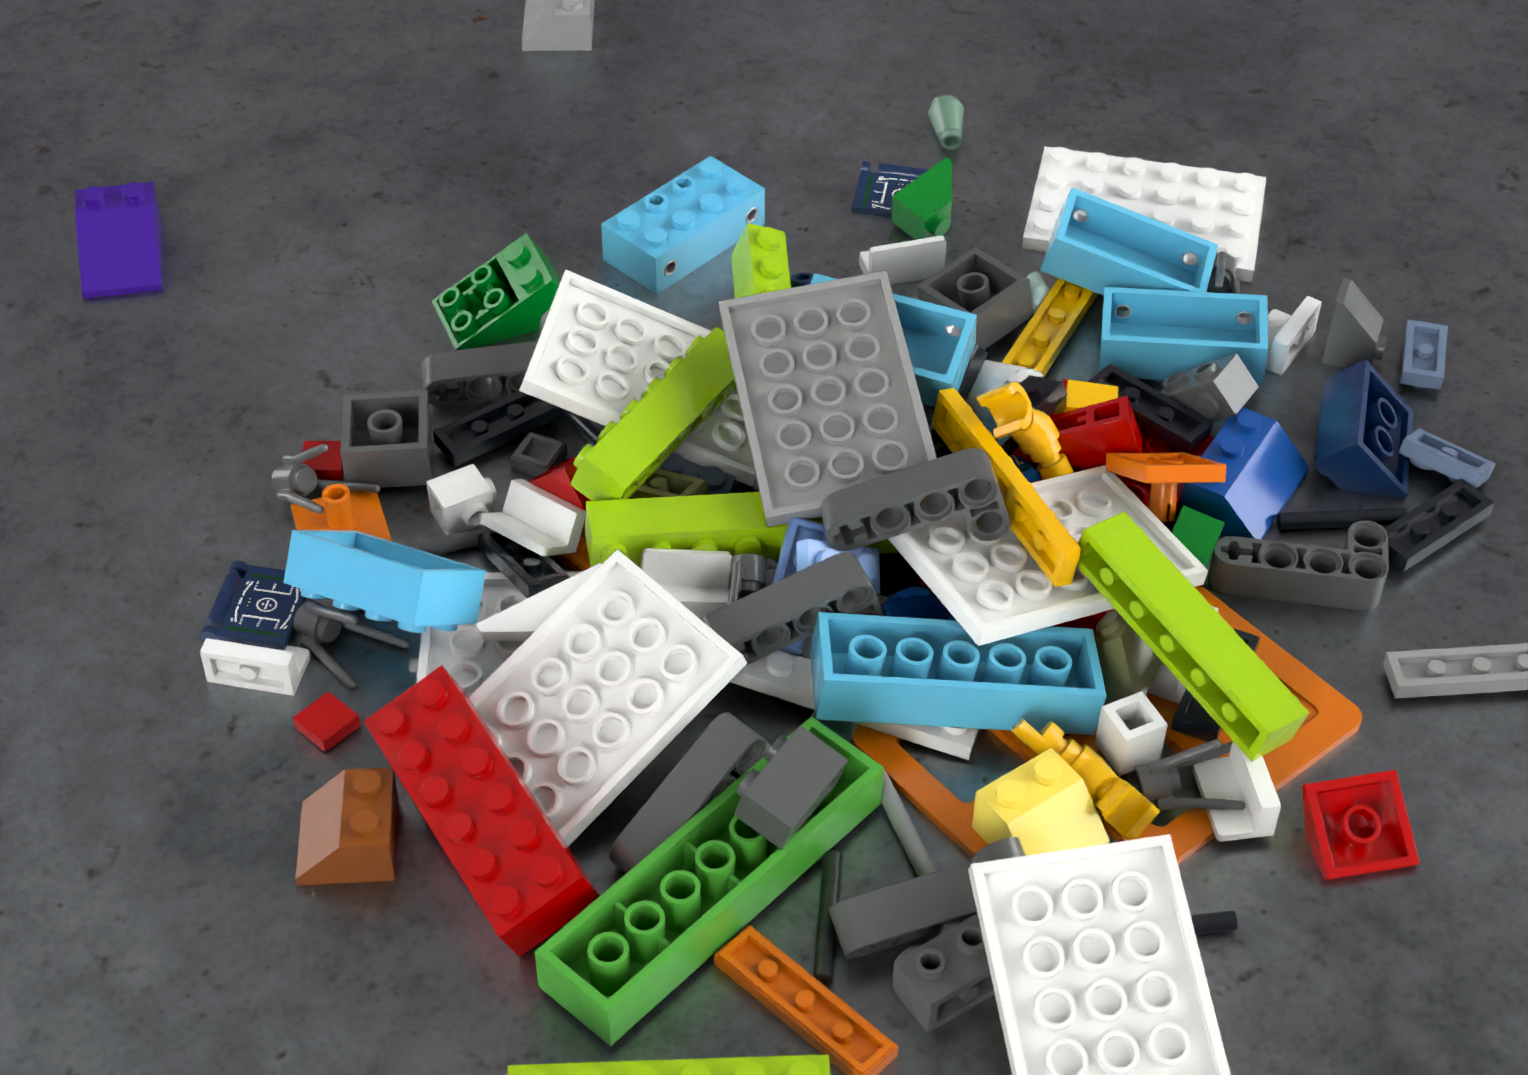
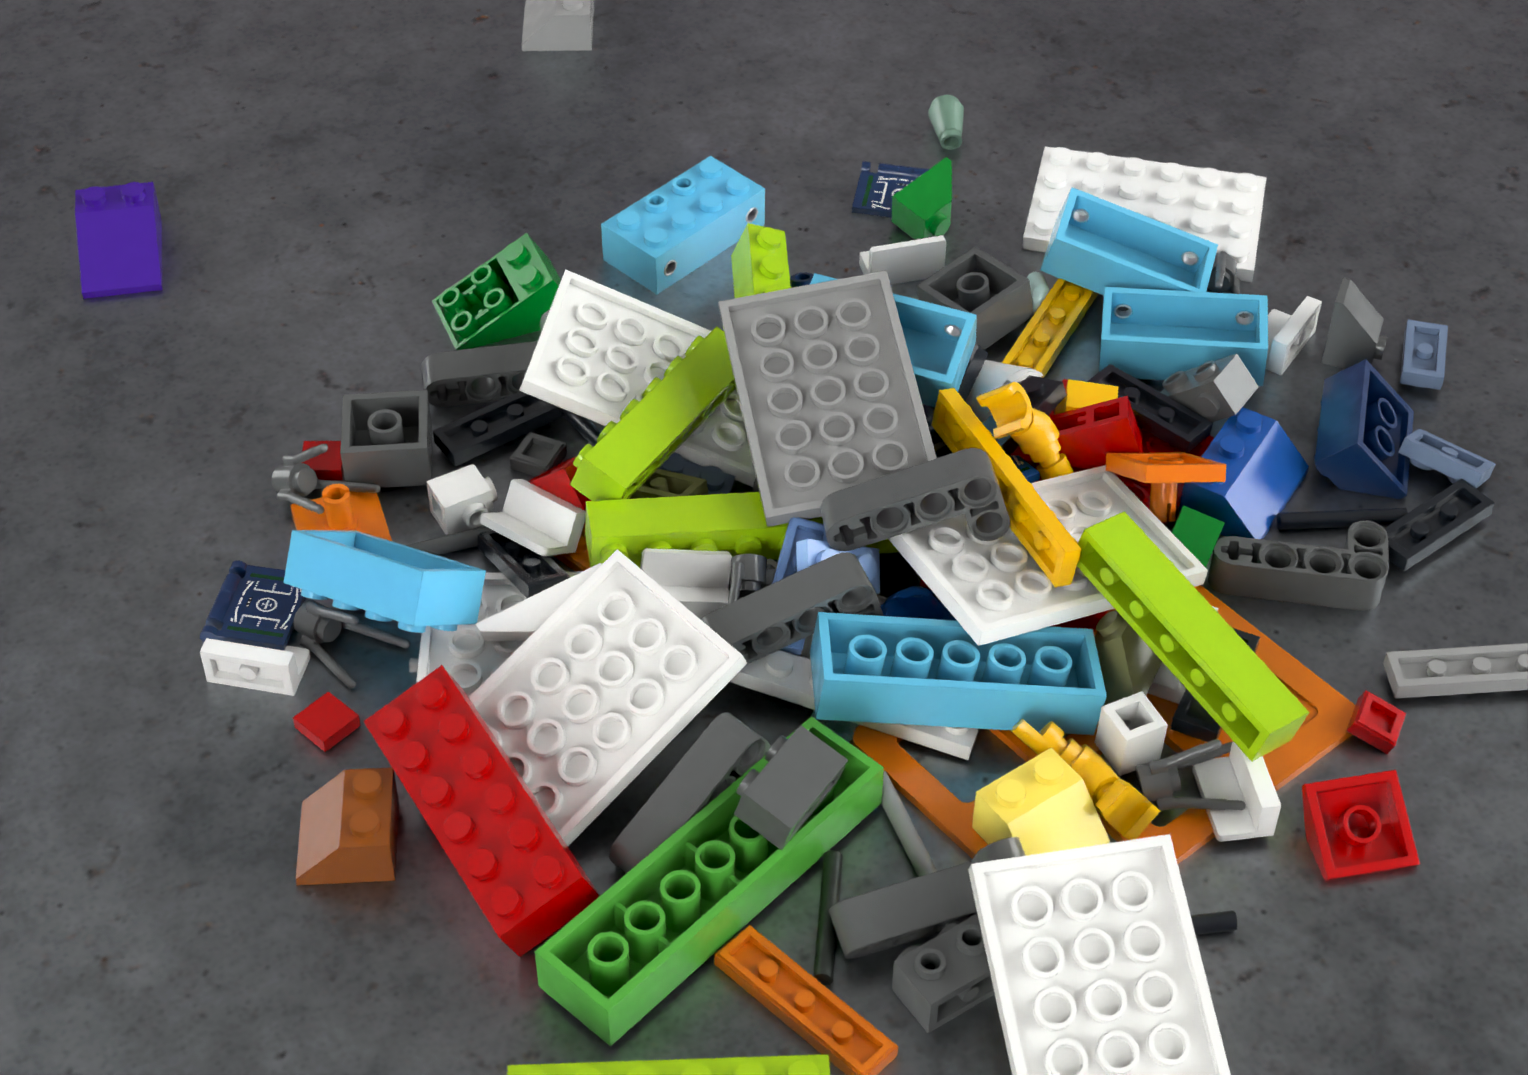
none -> red tile [1346,690,1406,754]

